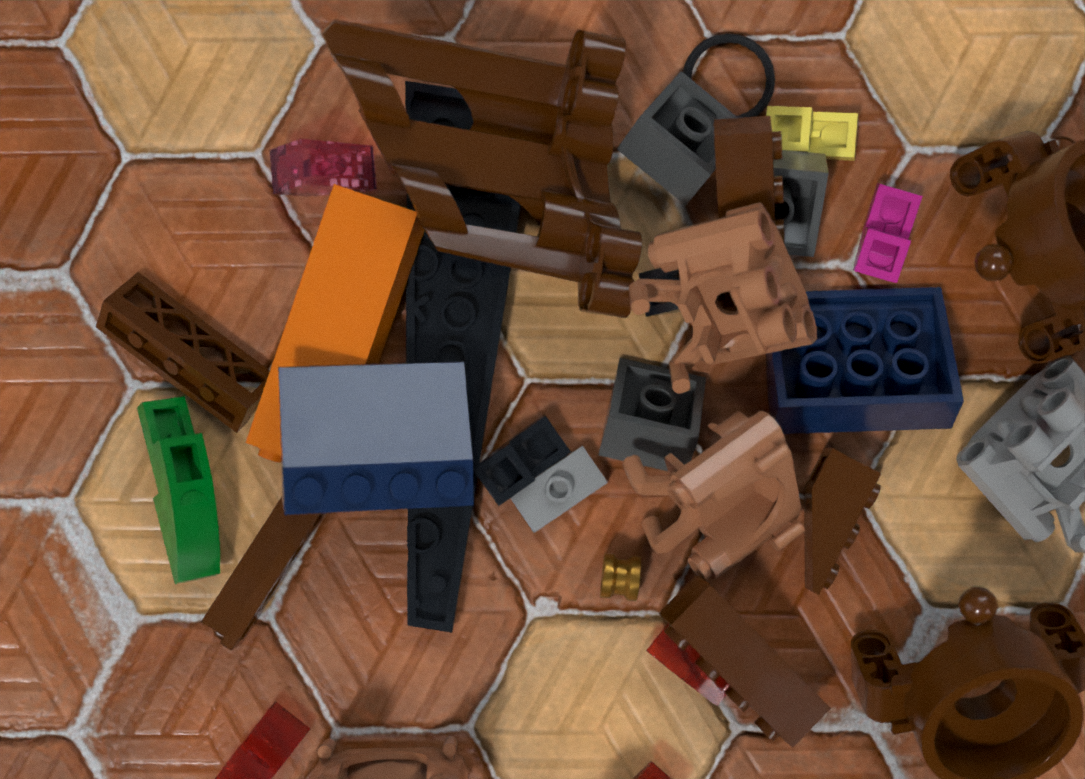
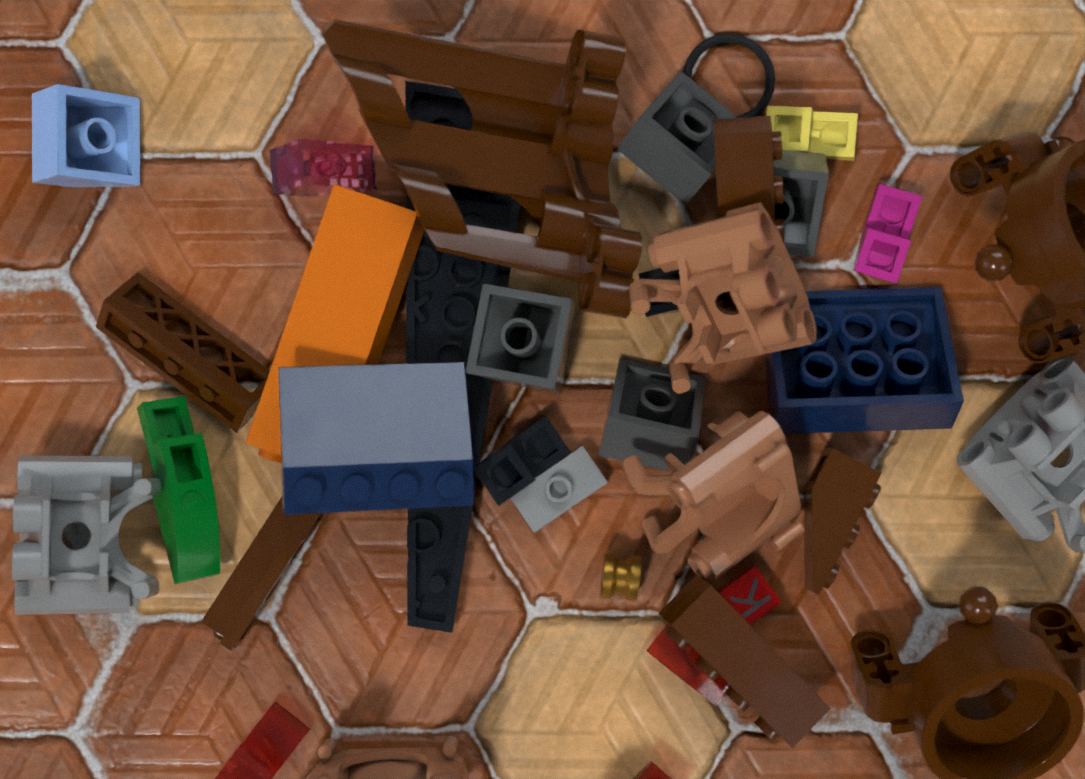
none -> light grey piece [12,455,161,615]
none -> light blue slope [32,84,140,188]
none -> dark grey slope [465,284,578,394]
none -> red tile [717,565,781,625]

